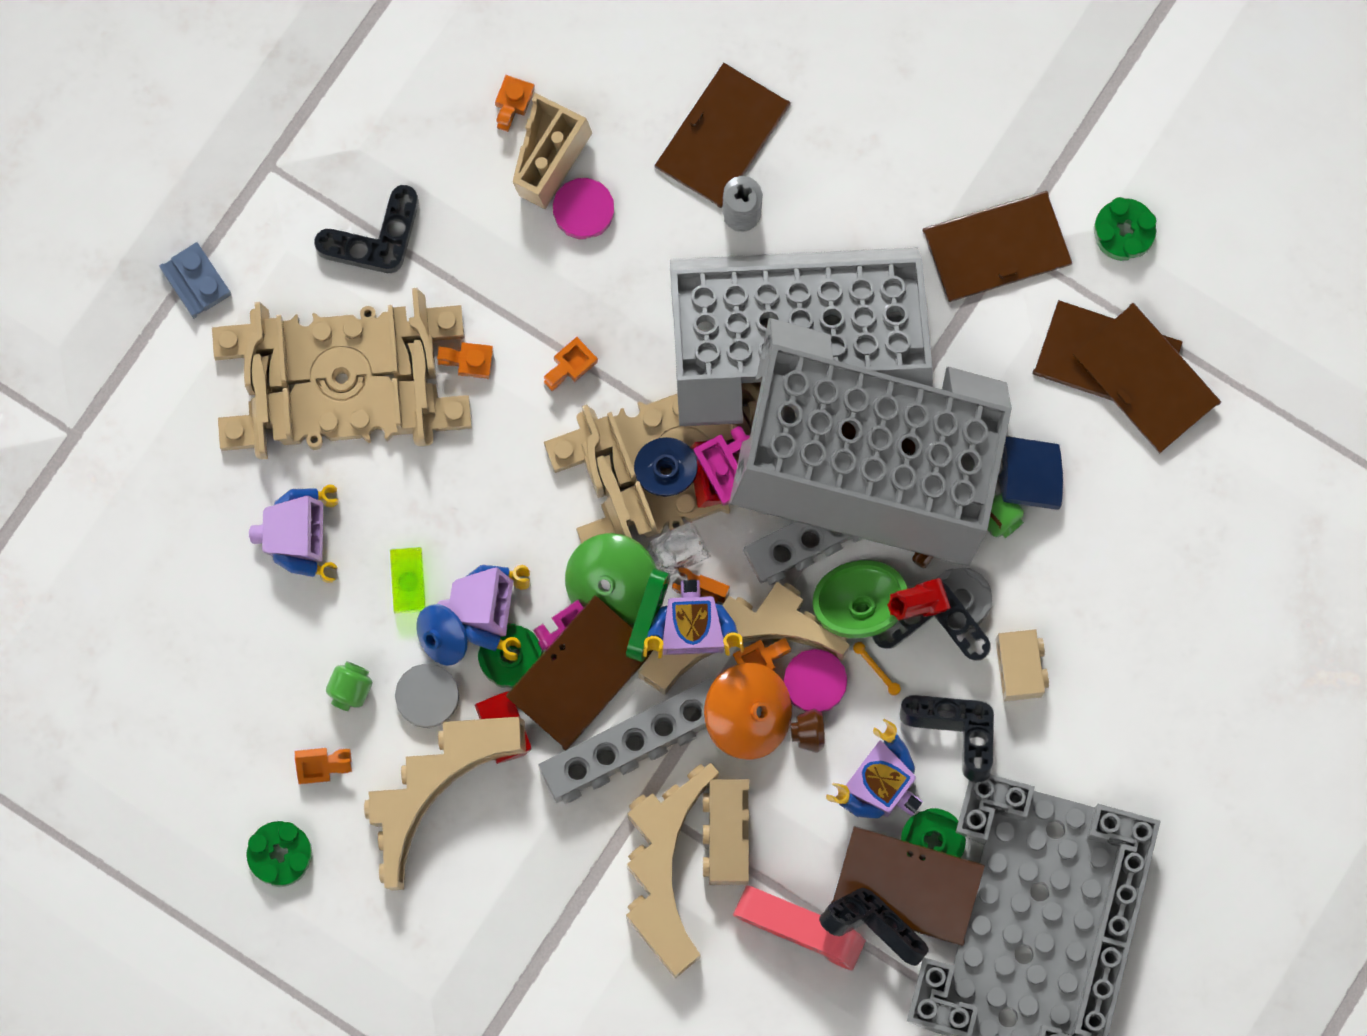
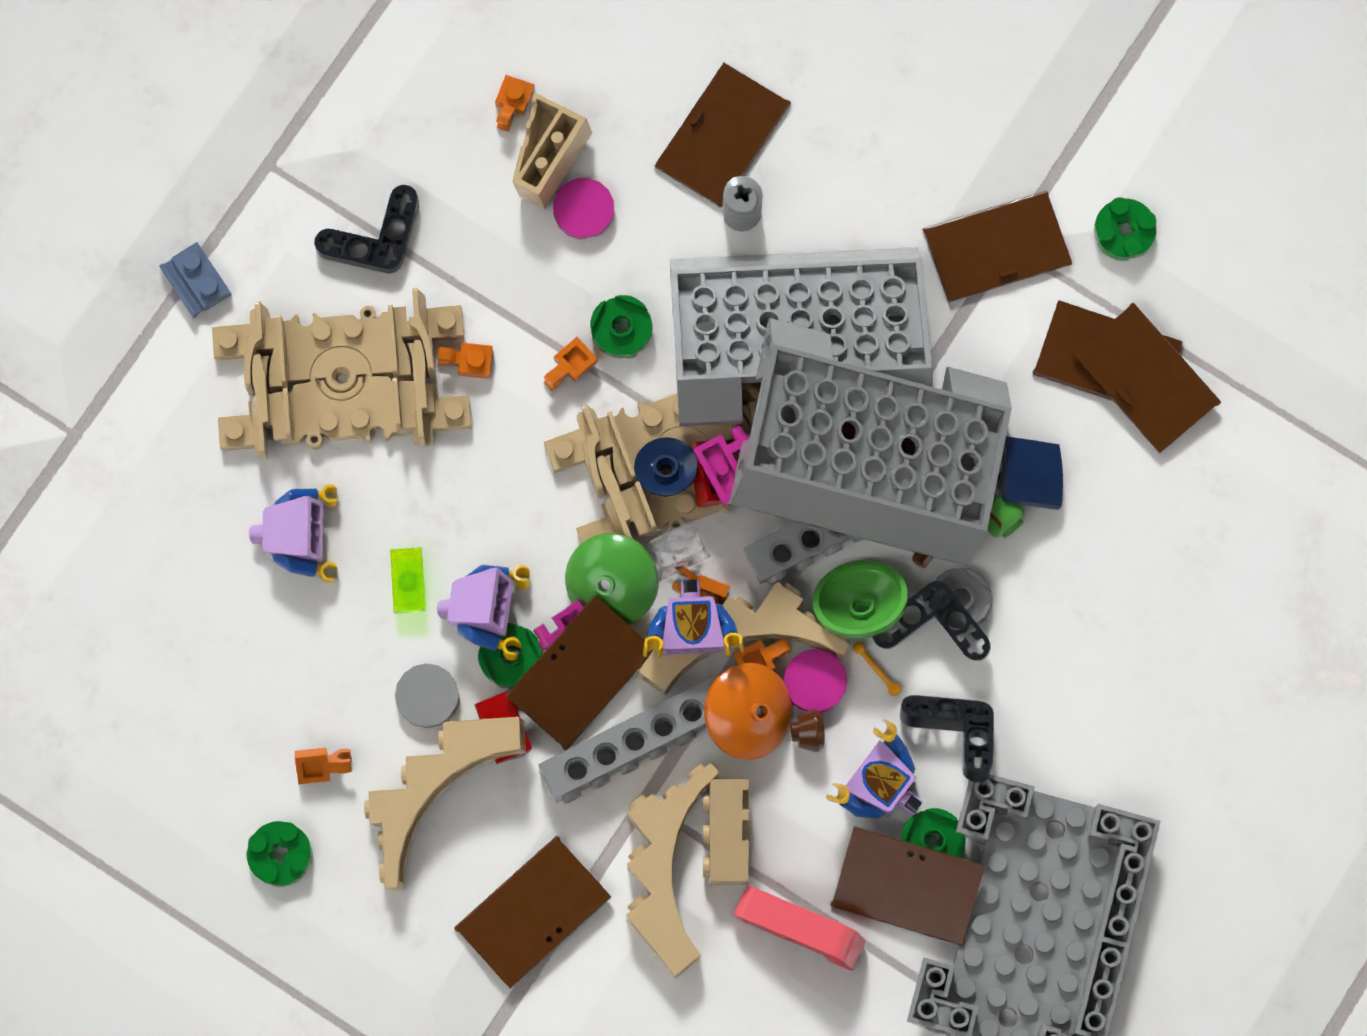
bright green head [326,661,373,711] -> none
blue dish [416,604,468,666] -> none
green beam [626,568,670,662] -> none
black beam [819,888,929,966] -> none
red piece [887,578,951,621] -> none
tan brick [995,629,1049,702] -> none
none -> reddish brown container [454,836,612,989]
none -> green plate [590,295,653,359]

